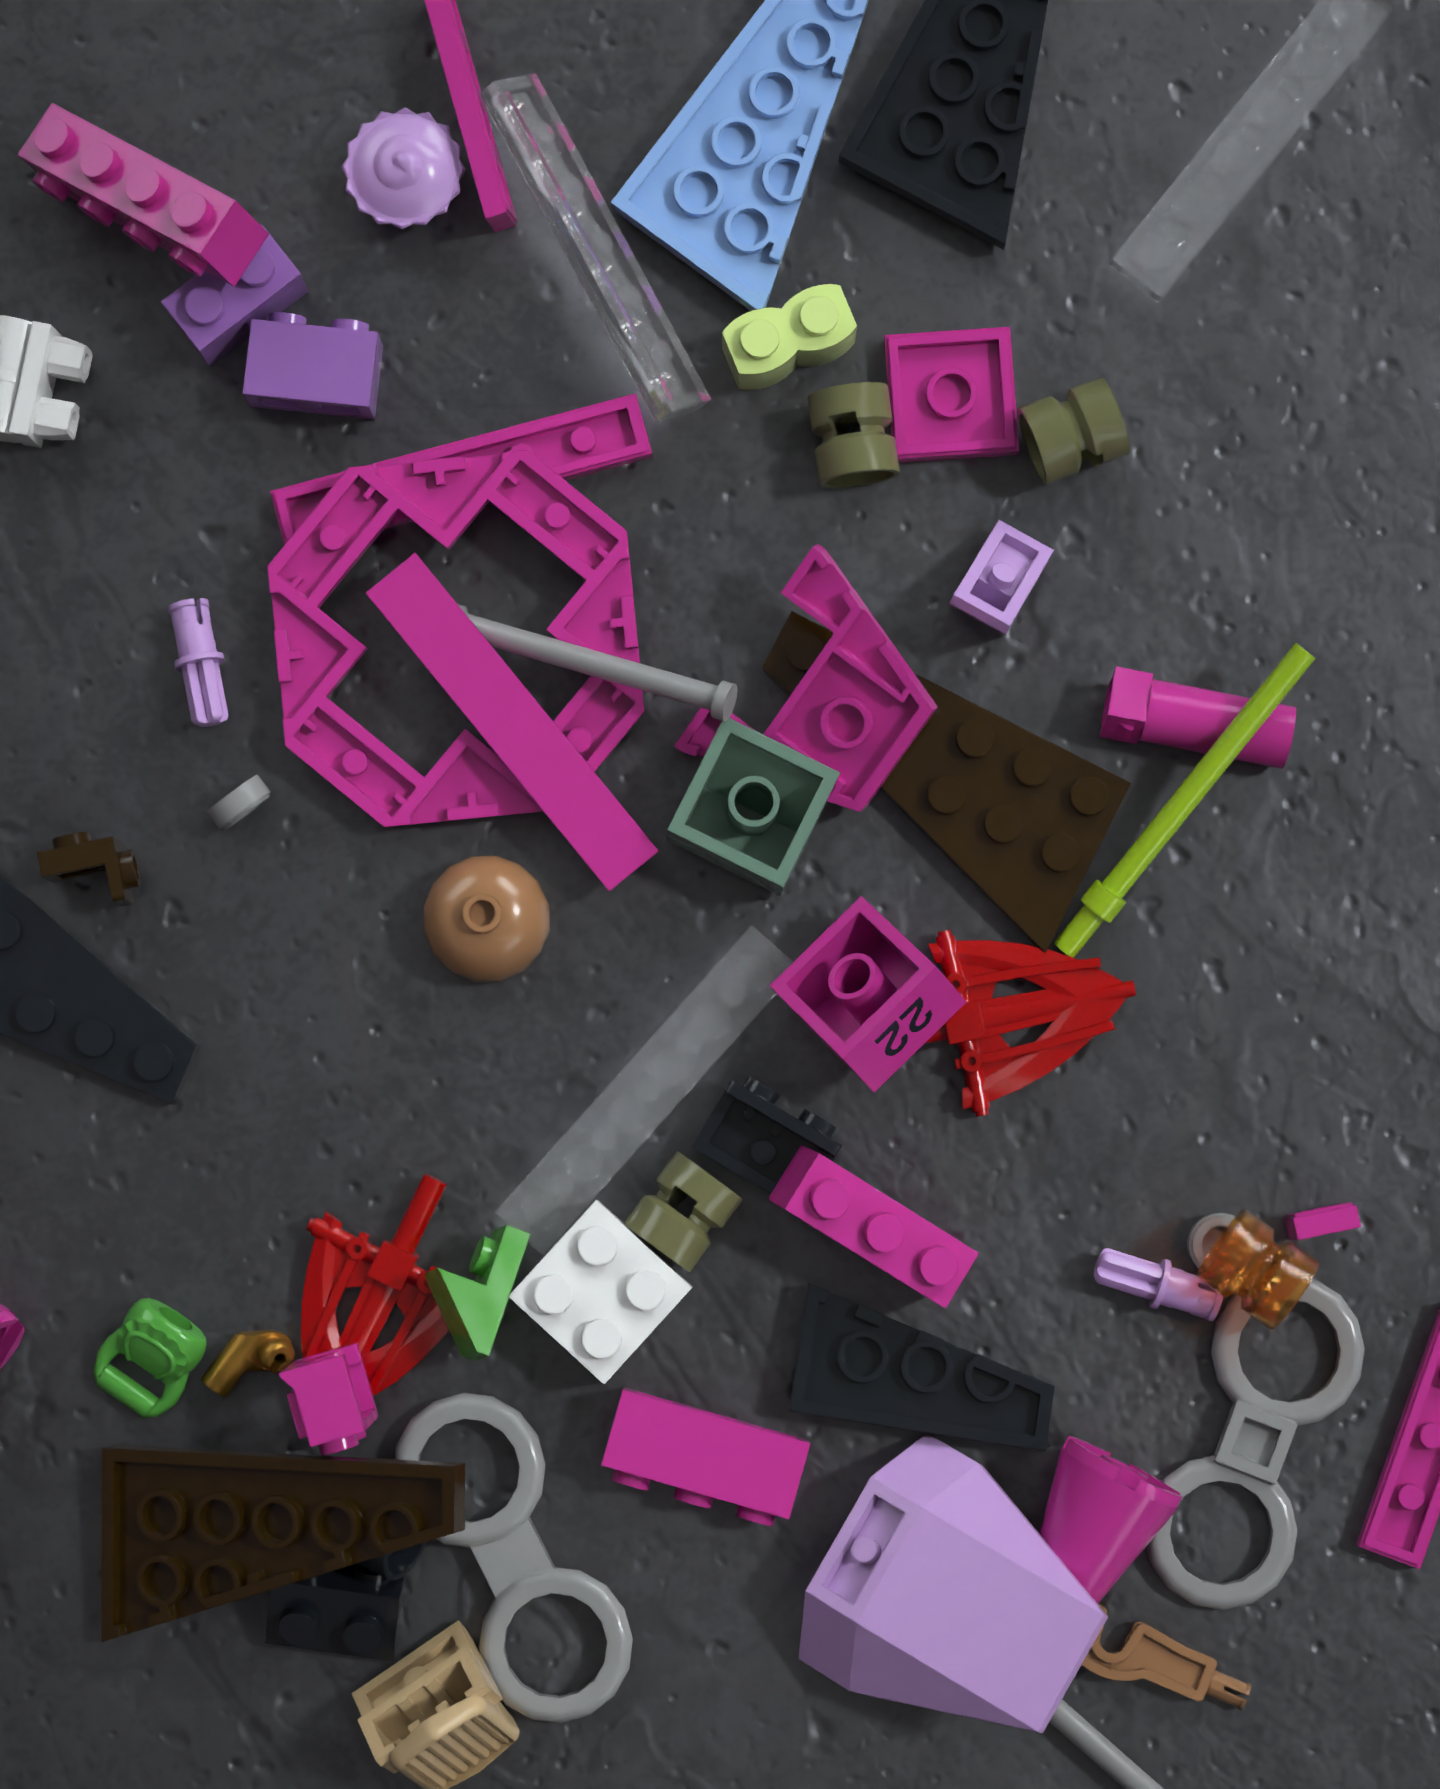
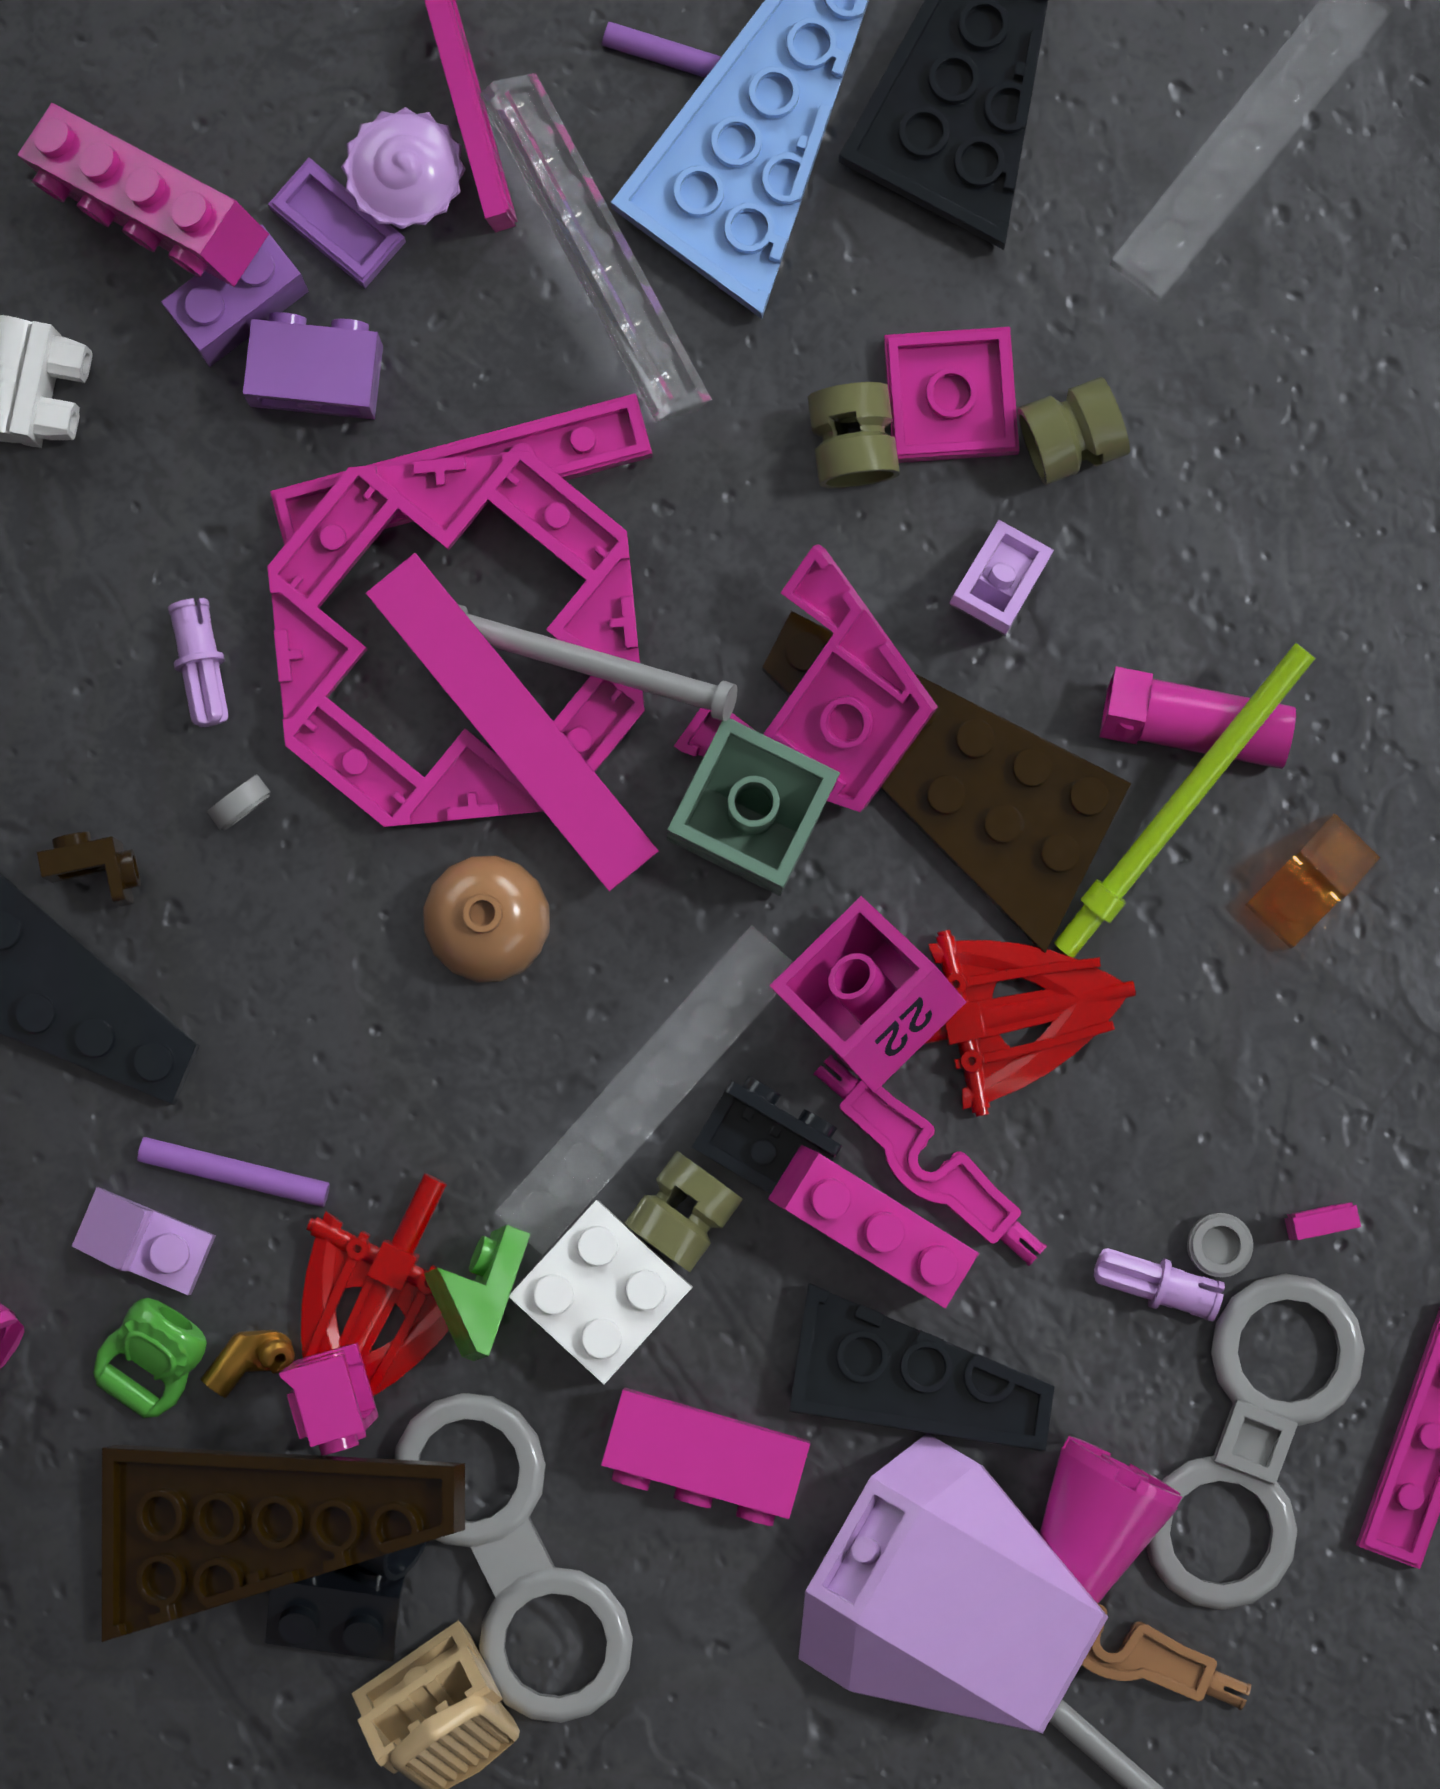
yellowish green brick [722,284,857,390] -> none
clear orange wheel [1196,1209,1320,1330] -> none
none -> lavender slope [72,1187,216,1295]
none -> medium lavender bar [137,1137,330,1208]
none -> medium lavender tile [268,158,406,289]
none -> medium lavender bar [602,21,721,78]
none -> dark pink piece [813,1054,1047,1266]
none -> clear orange slope [1245,813,1380,949]

